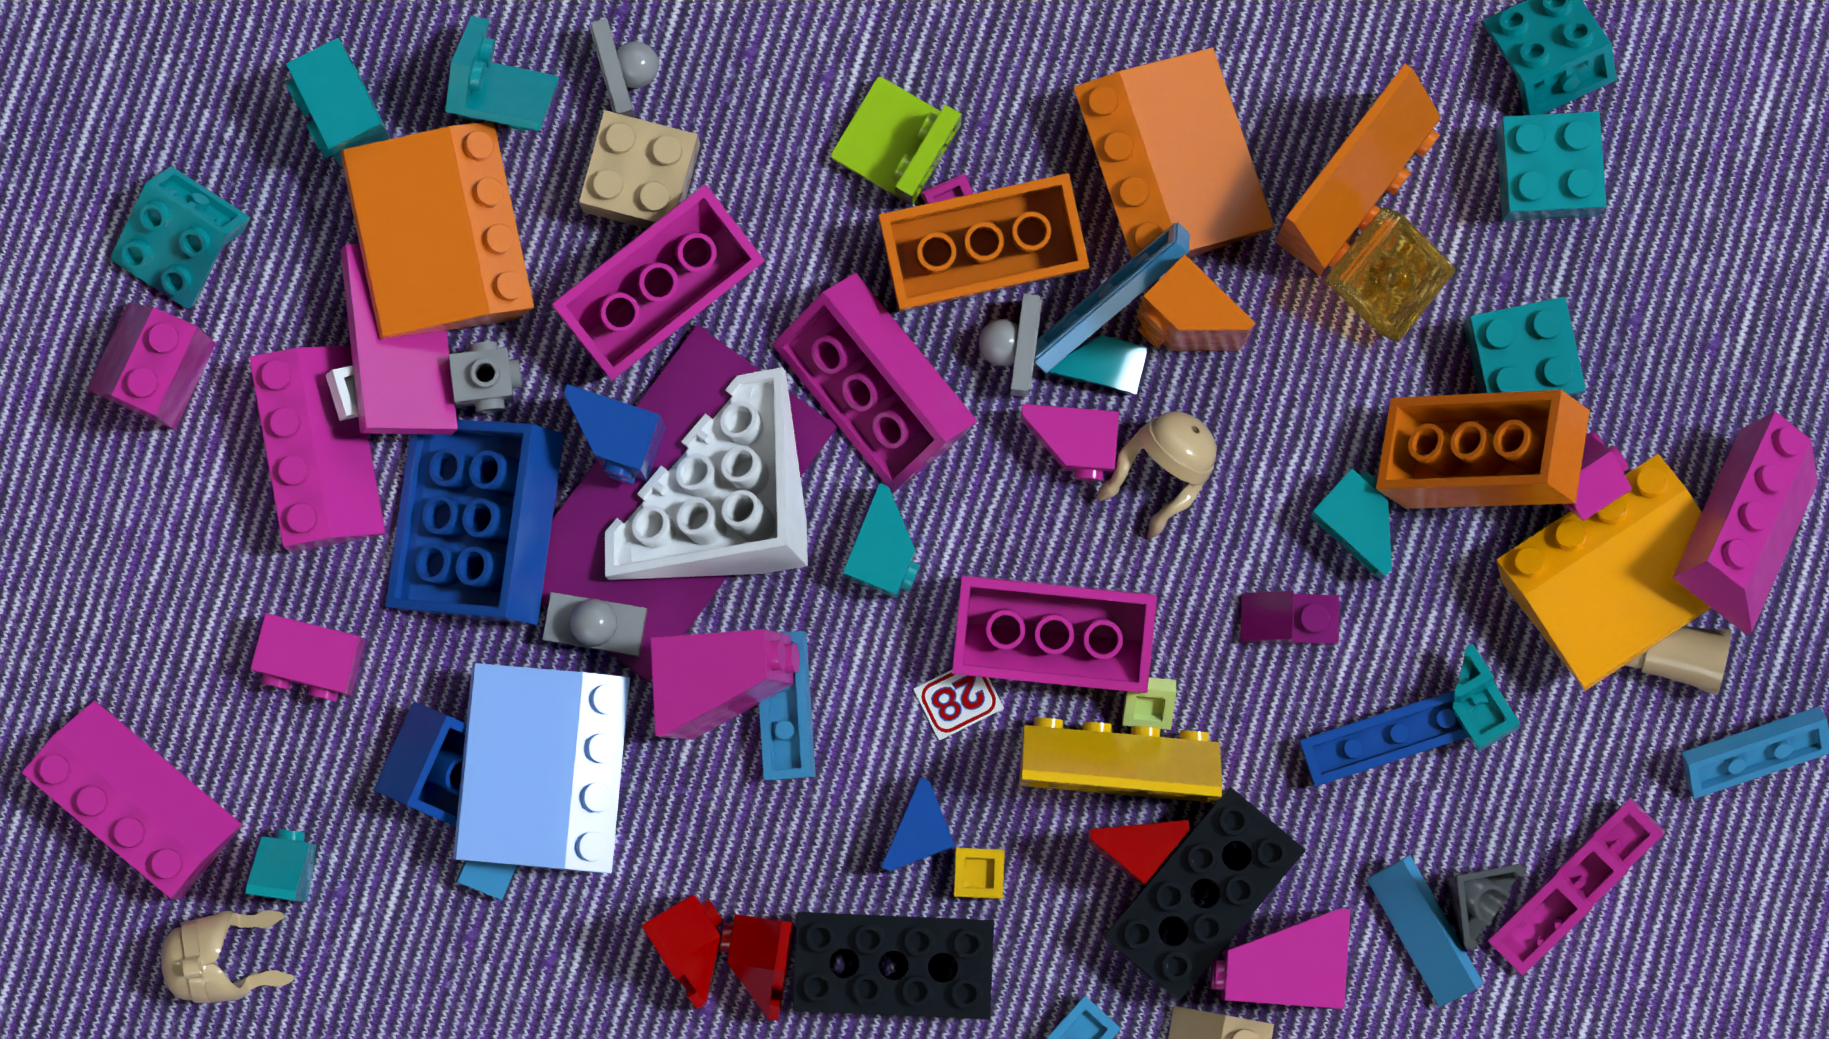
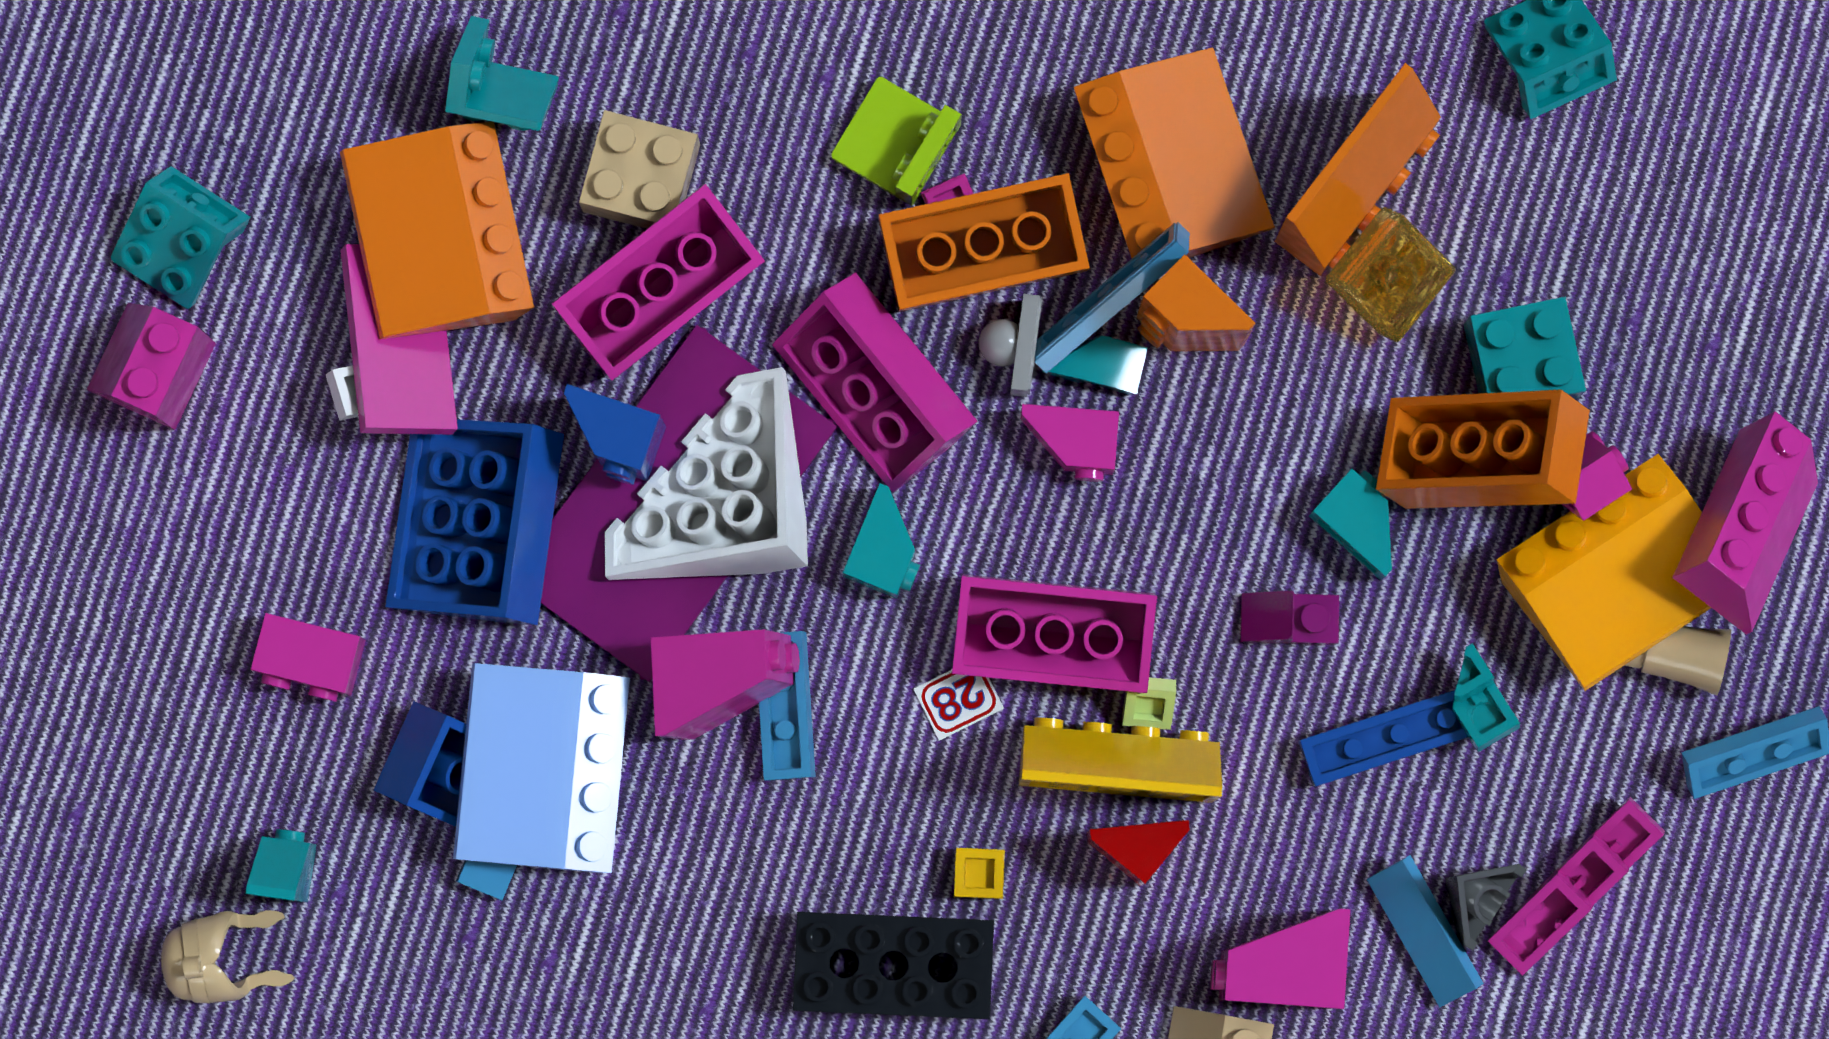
dark pink slope [22,700,243,900] -> none
dark pink slope [249,345,386,553] -> none
teal brick [285,38,391,167] -> none
light grey brick [449,341,522,414] -> none
light grey tile [542,592,648,657] -> none
light grey tile [589,18,659,118] -> none
red slope [641,894,724,1009] -> none
red slope [720,914,794,1021] -> none
blue slope [881,777,955,872] -> none
tan hair [1097,411,1217,539] -> none
black brick [1102,786,1306,1001] -> none
teal brick [1496,111,1607,222] -> none

